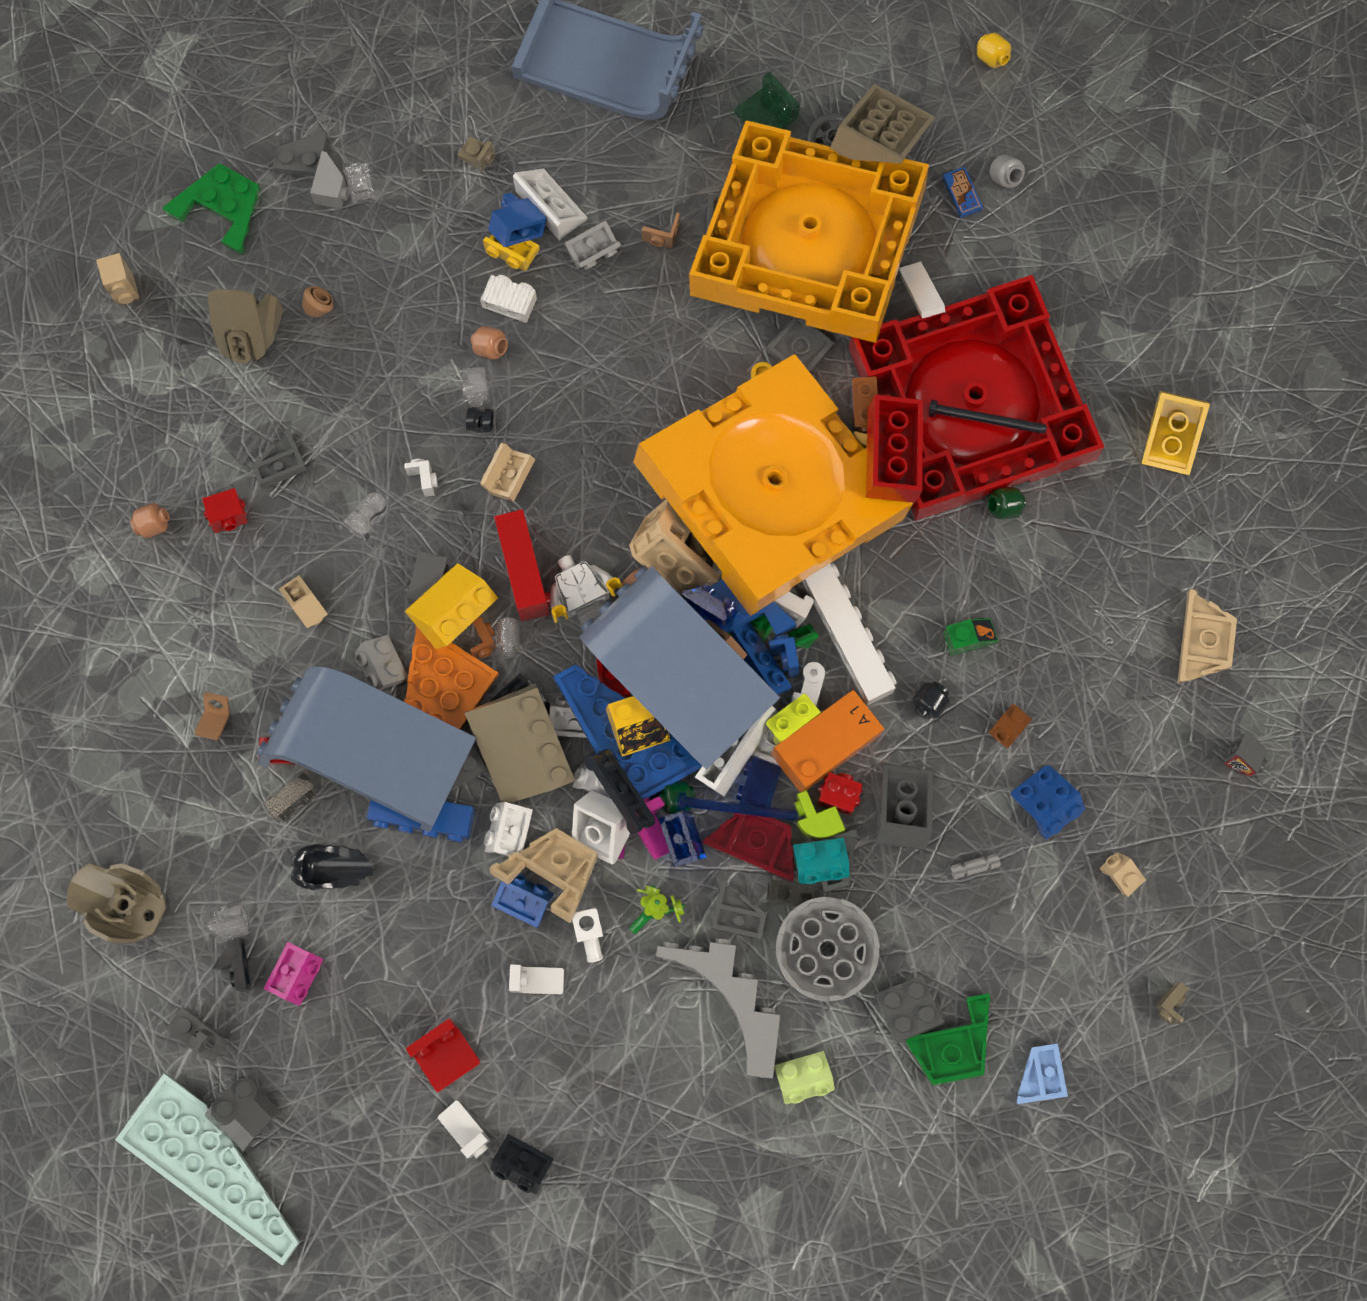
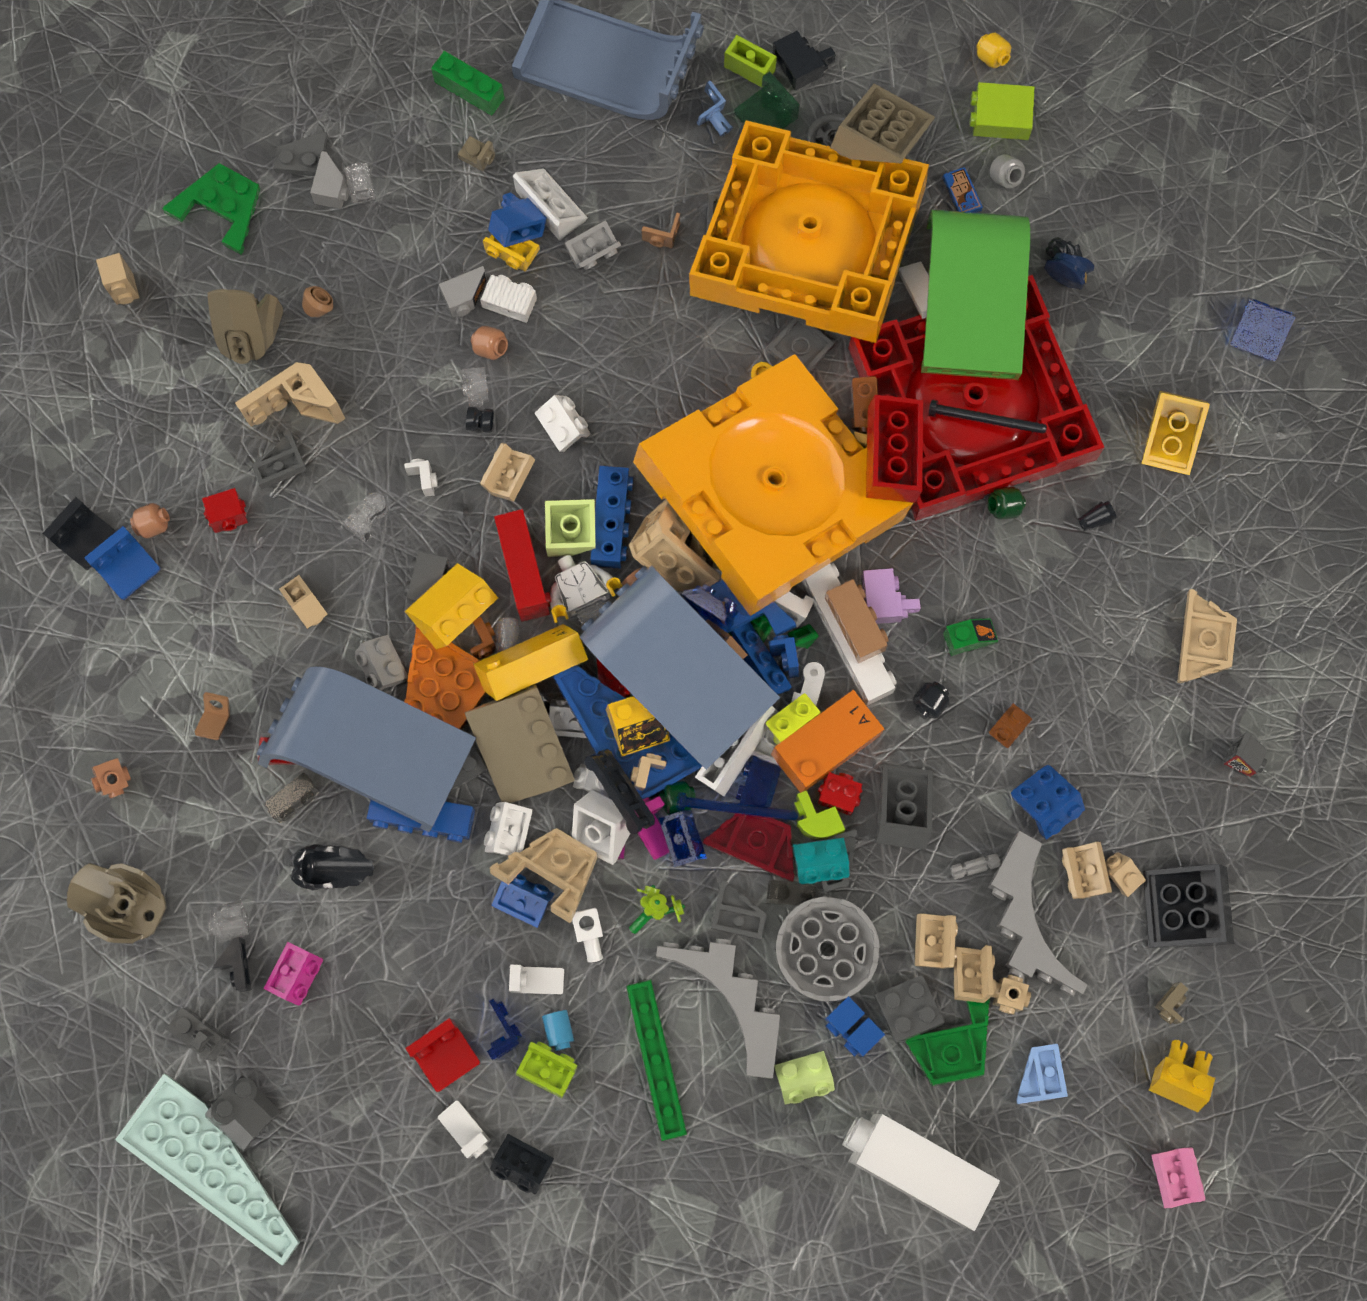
none -> black bracket [42,497,116,570]
none -> blue bracket [84,526,161,600]
none -> nougat brick [91,758,131,798]
none -> tan bracket [235,362,345,427]
none -> green brick [431,51,505,116]
none -> light grey slope [439,266,487,318]
none -> yellow brick [473,624,588,701]
none -> clear blue bracket [487,998,522,1061]
none -> lime bracket [516,1042,577,1098]
none -> white bracket [535,395,591,452]
none -> dark azure brick [542,1010,574,1051]
none -> yellowish green slope [545,499,596,557]
none -> blue brick [590,466,634,569]
none -> green tile [626,980,687,1141]
none -> tan bracket [630,754,667,791]
none -> medium blue bracket [697,80,733,137]
none -> lime brick [724,35,777,88]
none -> black hinge [772,30,836,91]
none -> medium nougat brick [825,579,889,664]
none -> blue piece [825,996,885,1057]
none -> white brick [842,1114,1000,1231]
none -> lavender hinge [861,568,920,624]
none -> tan bracket [915,914,958,969]
none -> bright green panel [921,210,1030,380]
none -> tan bracket [954,945,996,1003]
none -> lime brick [969,82,1035,140]
none -> light grey arch [988,831,1087,997]
none -> tan brick [992,975,1031,1015]
none -> dark blue piece [1044,237,1095,290]
none -> tan bracket [1062,842,1112,899]
none -> black cone [1078,501,1117,531]
none -> black slope [1143,864,1234,948]
none -> yellow brick [1149,1040,1215,1112]
none -> bright pink bracket [1151,1147,1205,1208]
none -> clear blue bracket [1230,297,1296,361]

